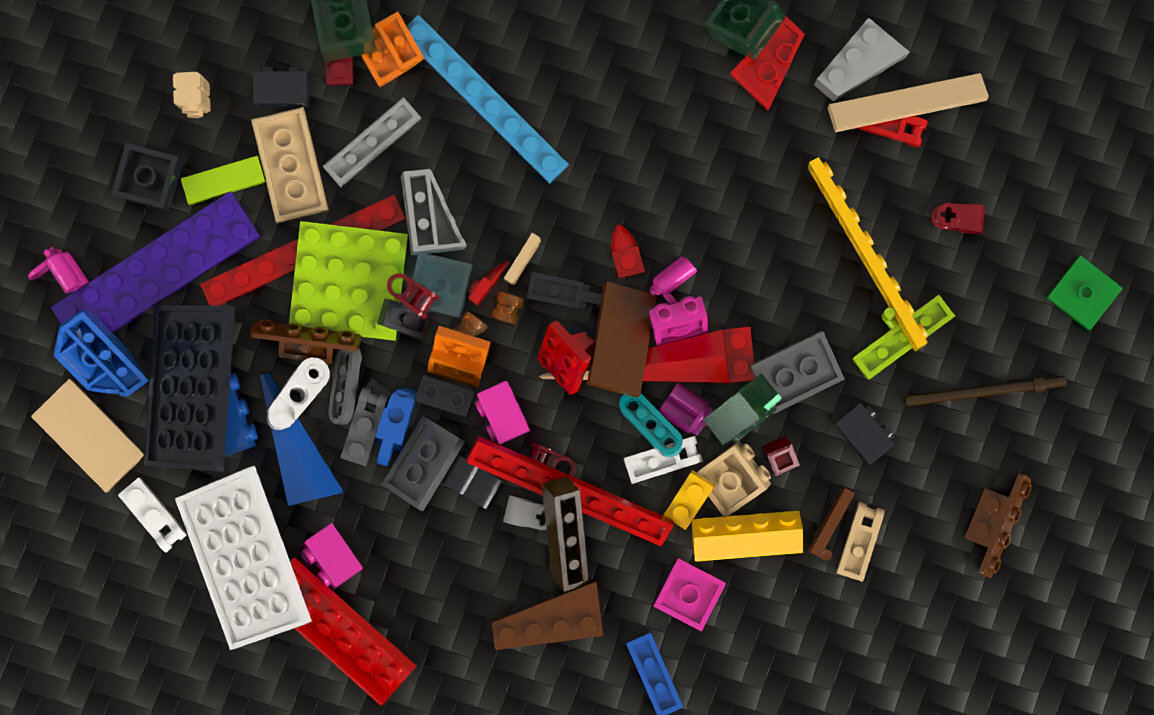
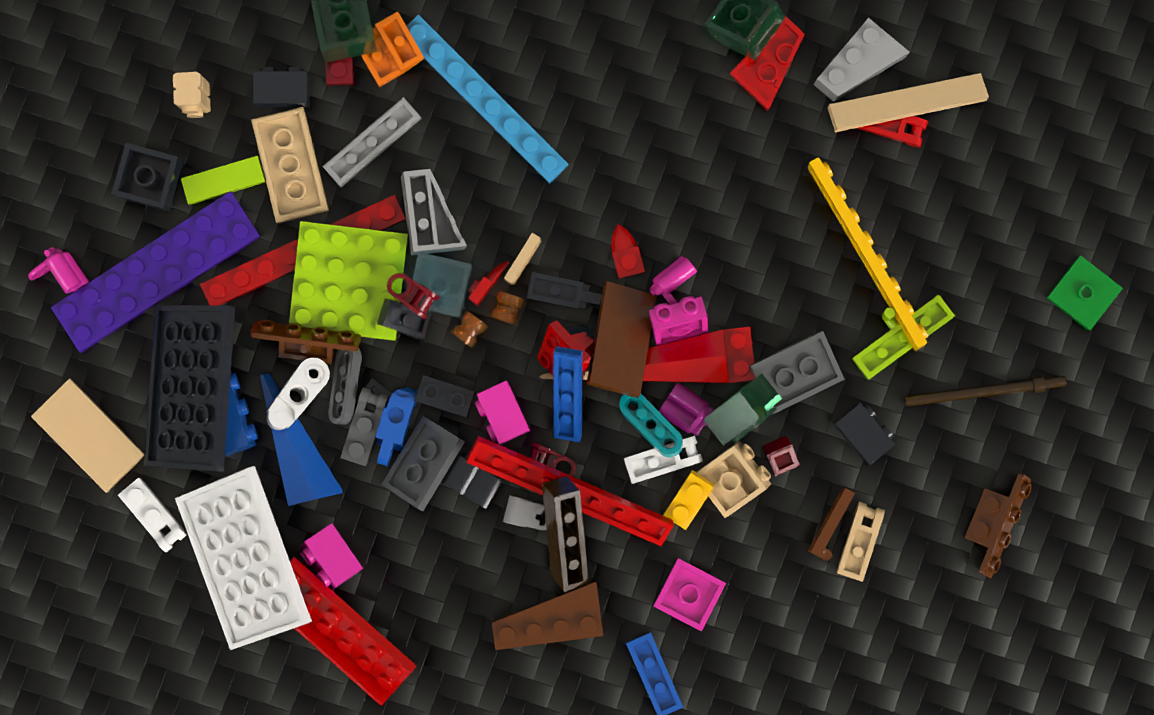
blue wedge [53,309,149,397] -> none
orange slope [427,326,490,388] -> none
yellow brick [692,511,803,562] -> none
dark red piece [931,203,985,234] -> none
none -> blue tile [553,346,583,442]

